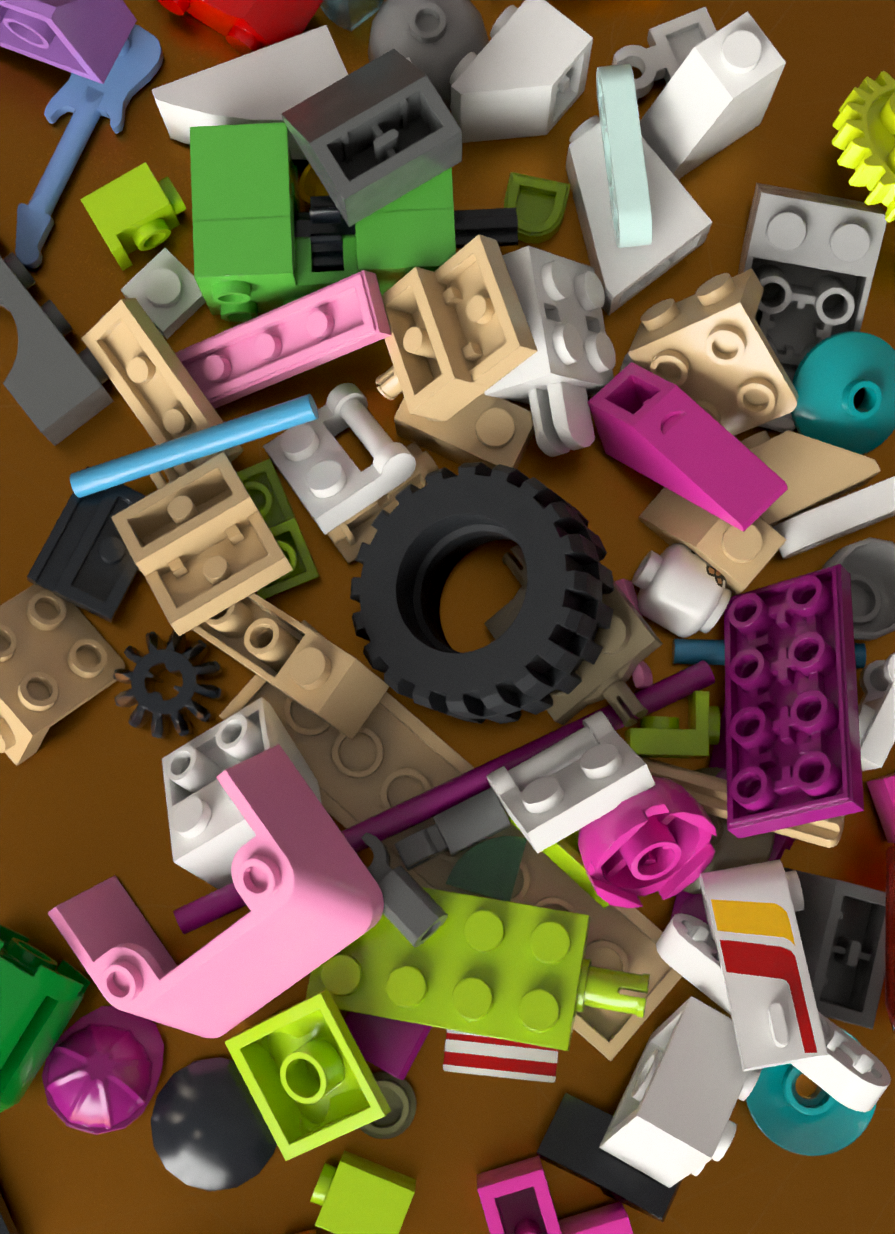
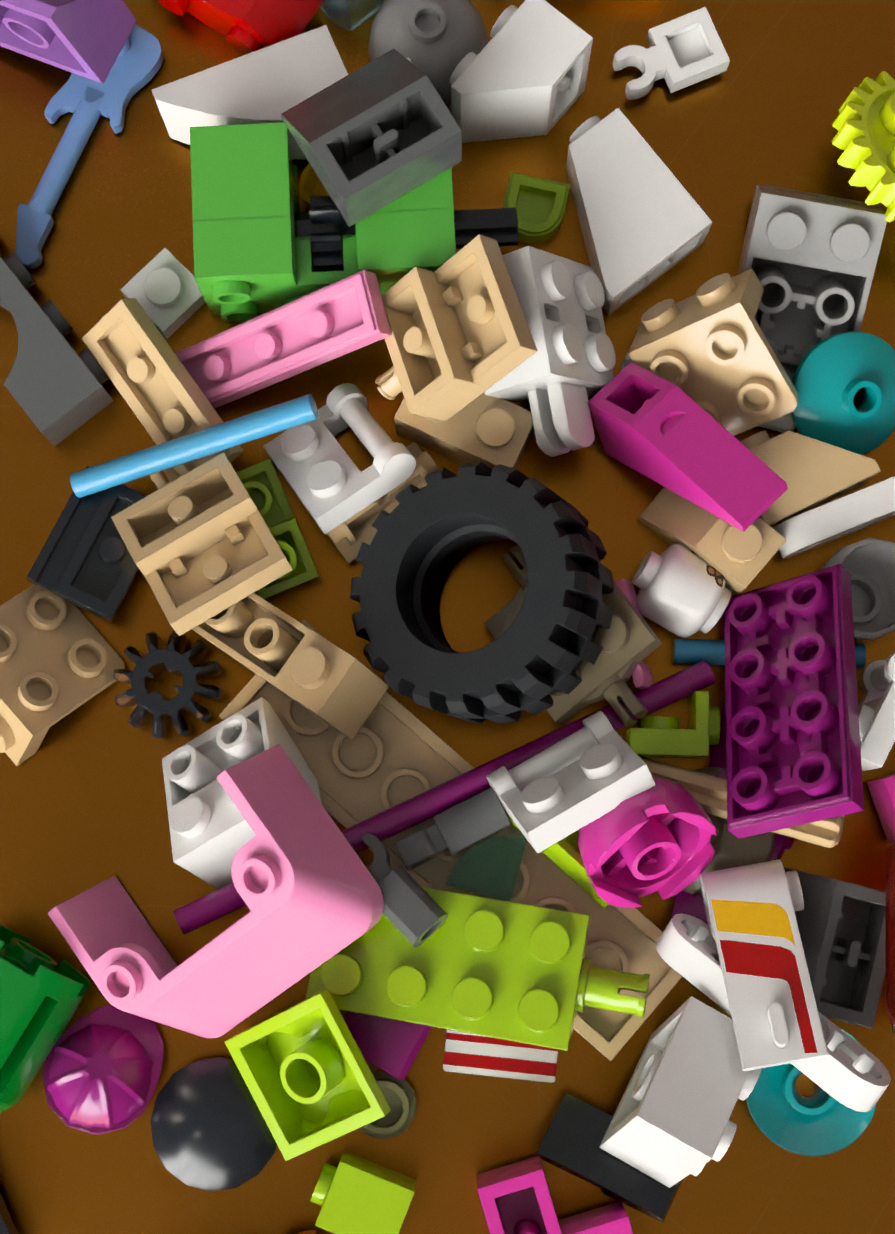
lime brick [80,162,186,271] -> none
light aqua beam [596,63,652,248] -> none
white slope [640,11,786,179] -> none

